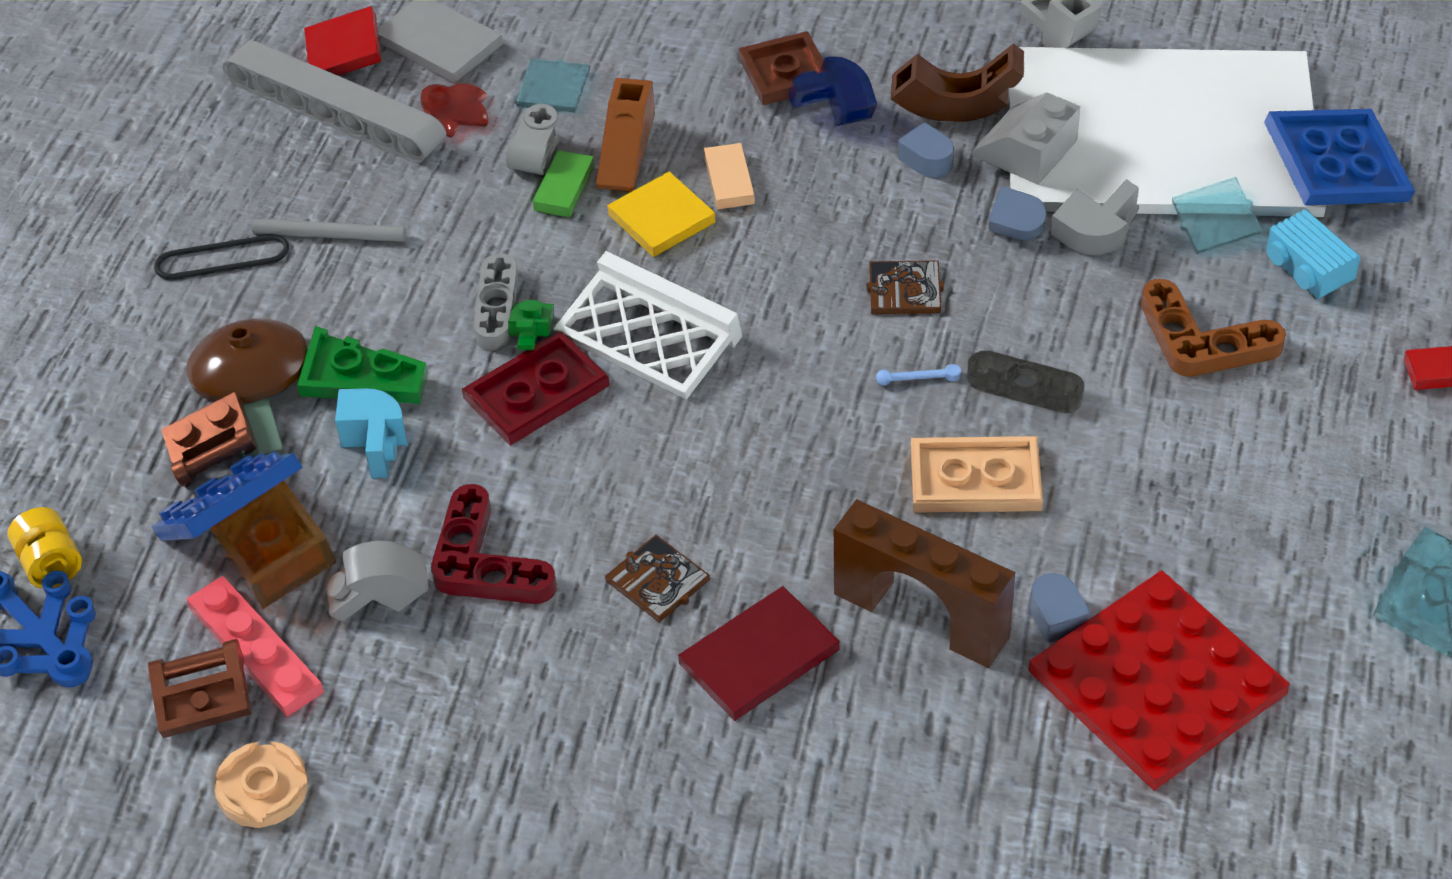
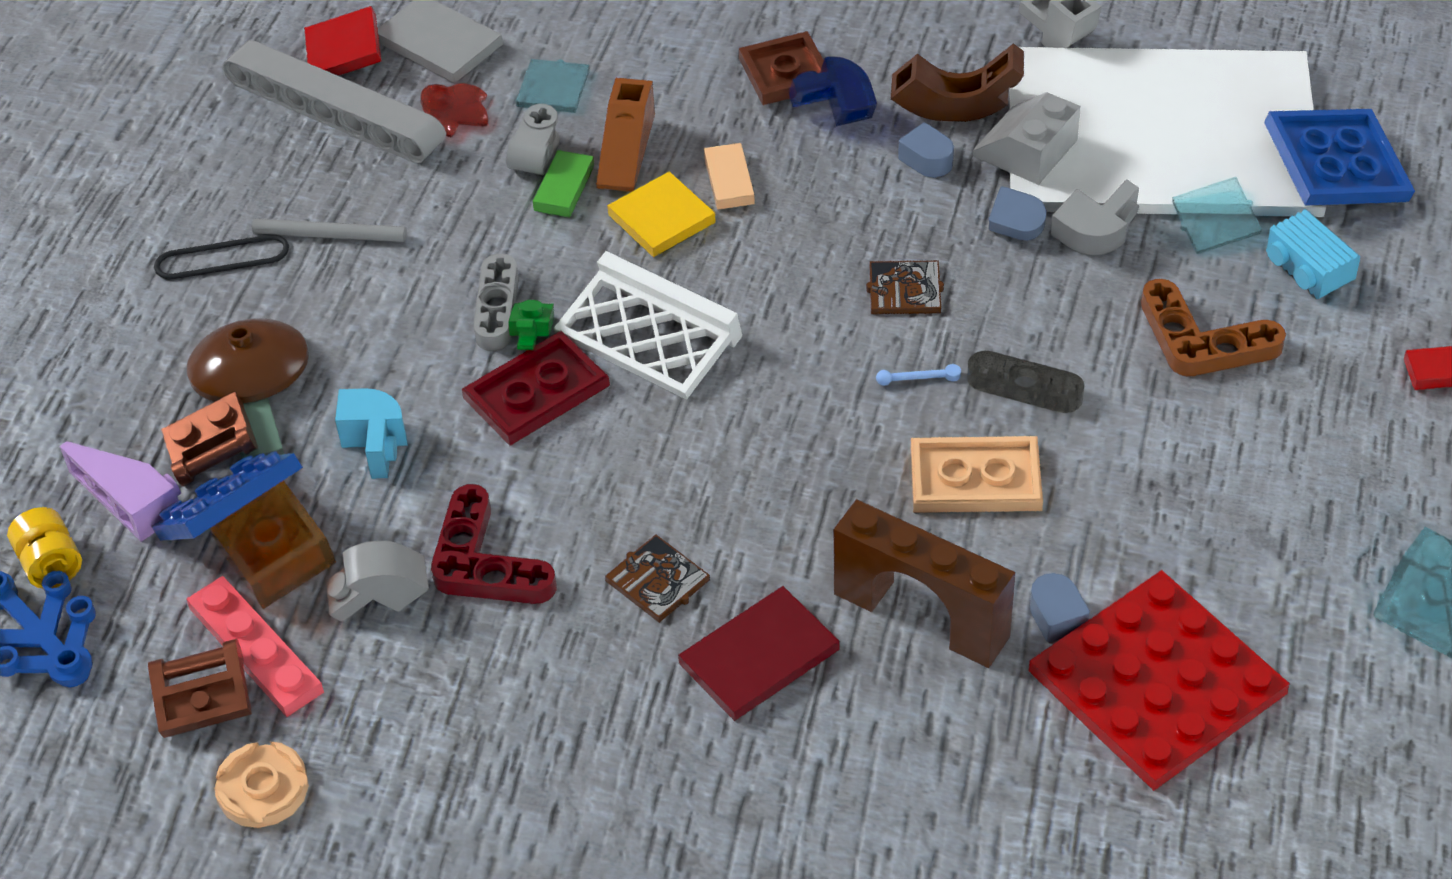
green wing [297,326,428,404] -> none
none -> lavender slope [60,441,181,542]

